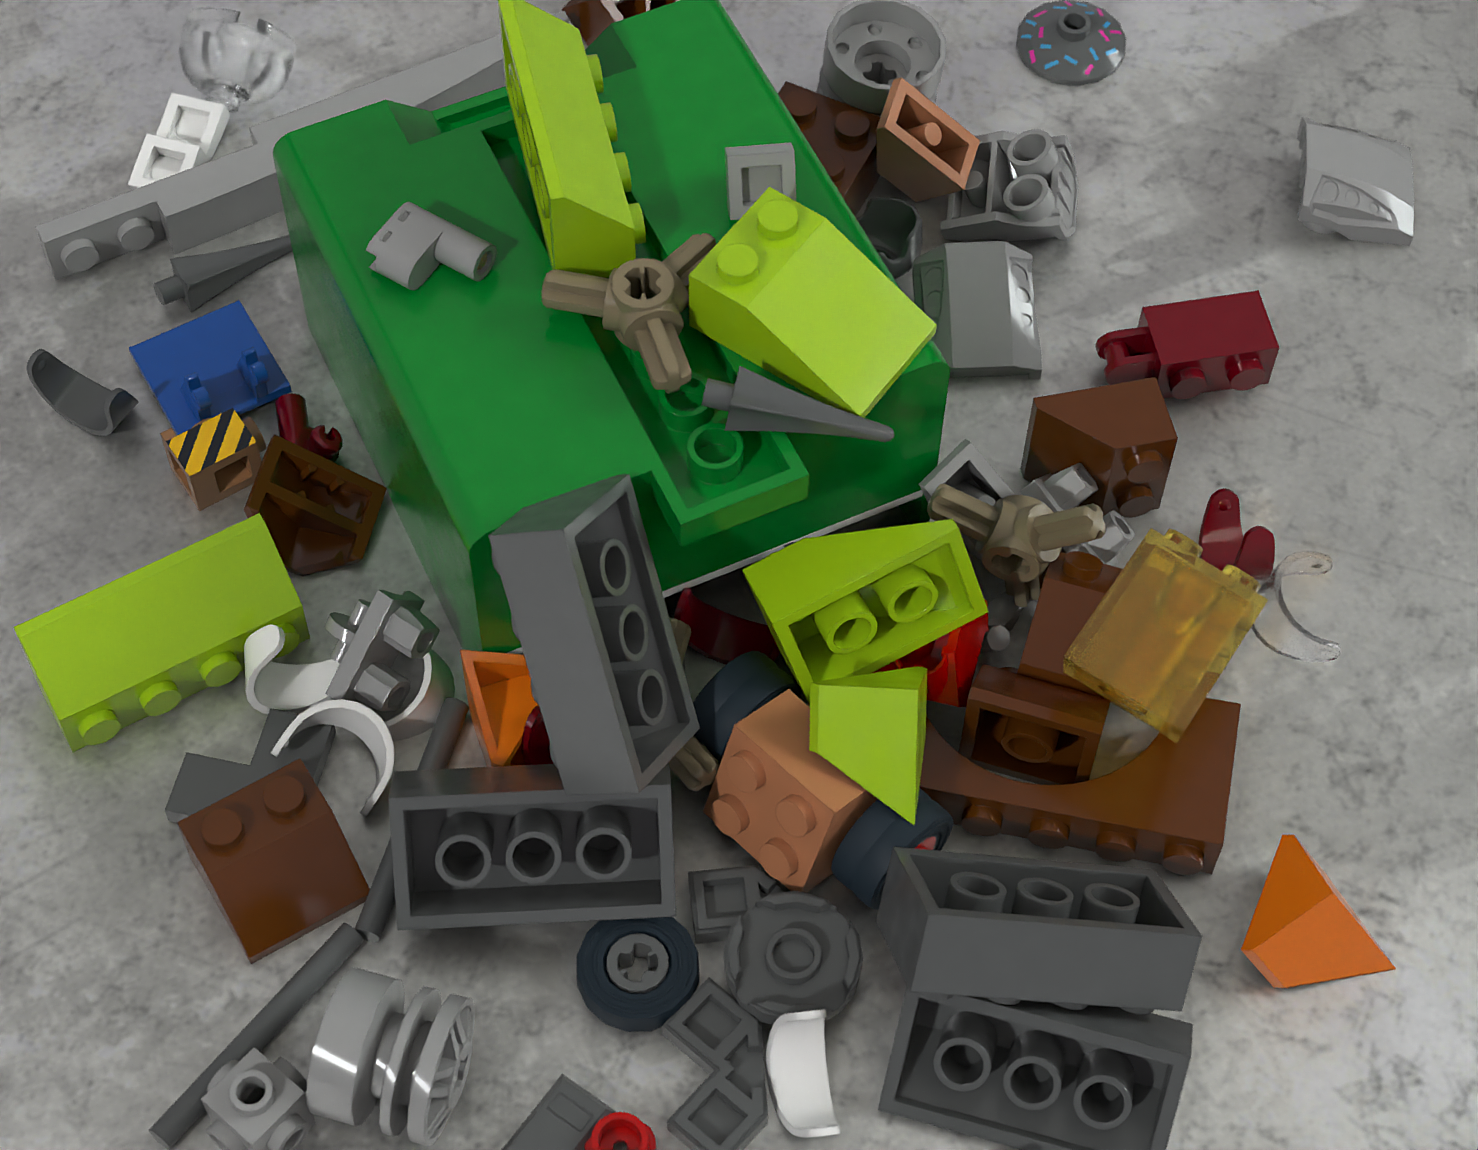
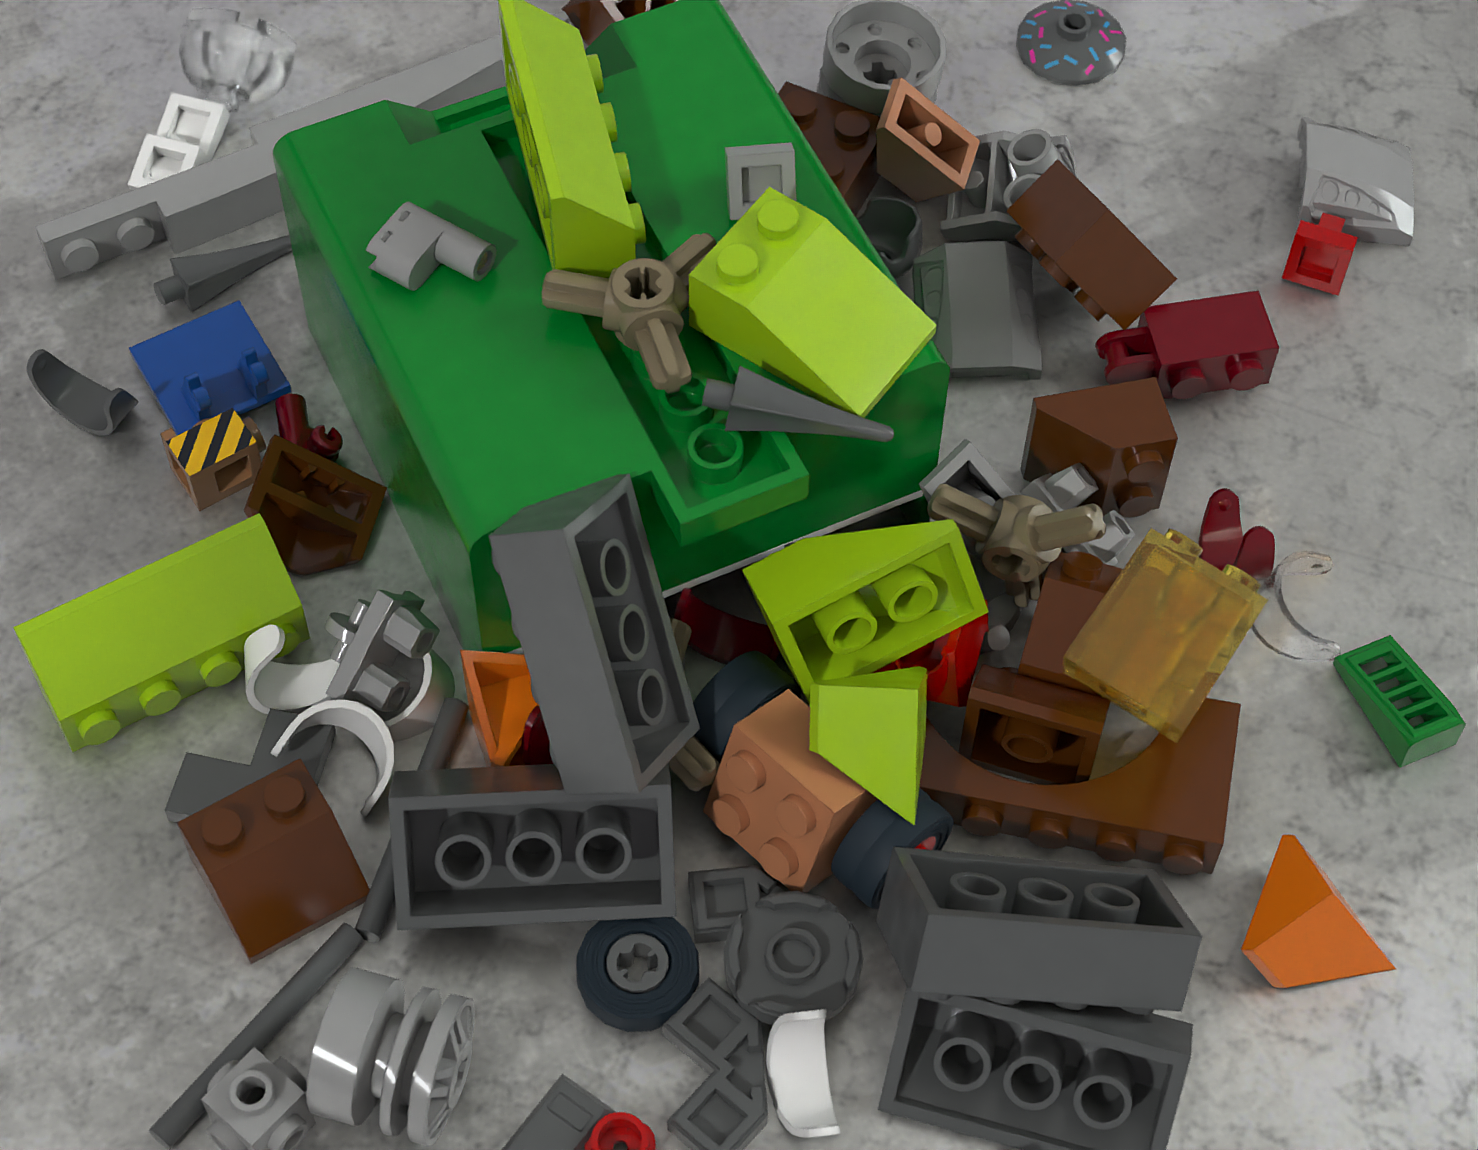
none -> reddish brown piece [1006,159,1177,331]
none -> red tile [1282,212,1358,296]
none -> green slope [1333,635,1466,768]

